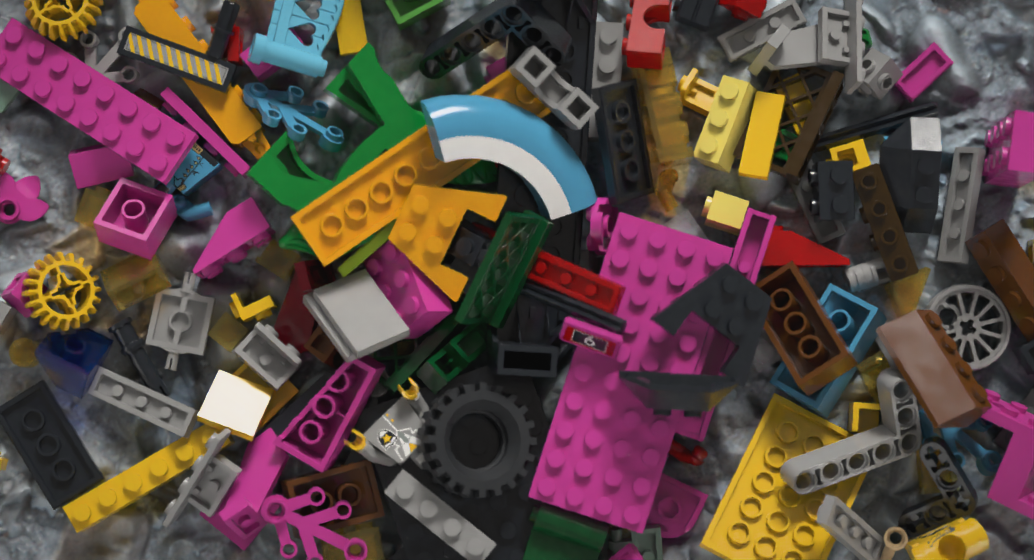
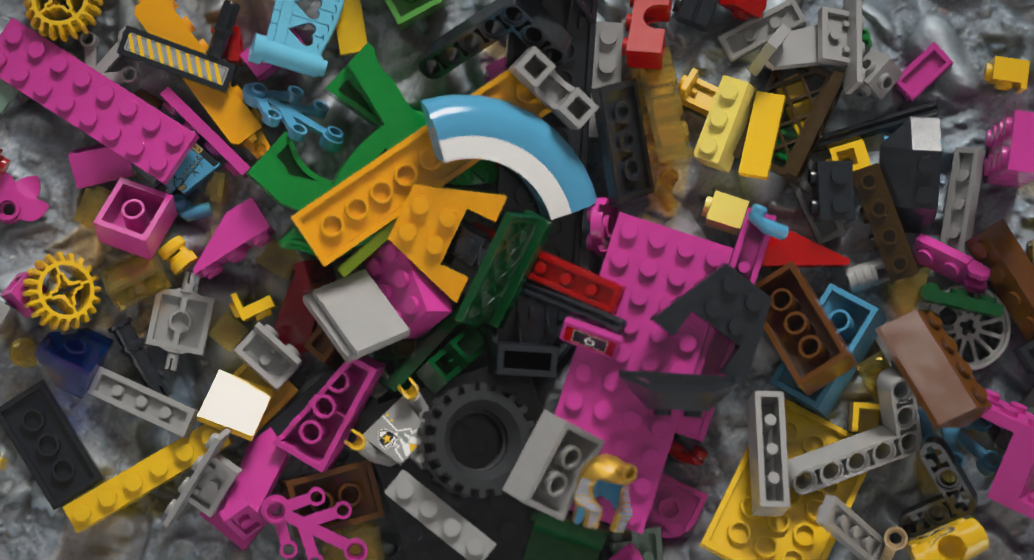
none -> yellow wheel [157,235,198,276]
none -> clear yellow plate [206,172,229,205]
none -> light grey slope [502,409,605,521]
none -> pearl gold piece [572,454,637,533]
none -> light grey brick [746,391,790,516]
none -> dark azure arm [748,204,789,240]
none -> dark pink hinge [913,234,991,294]
none -> dark green plate [917,283,1004,319]
none -> yellow brick [983,56,1030,94]

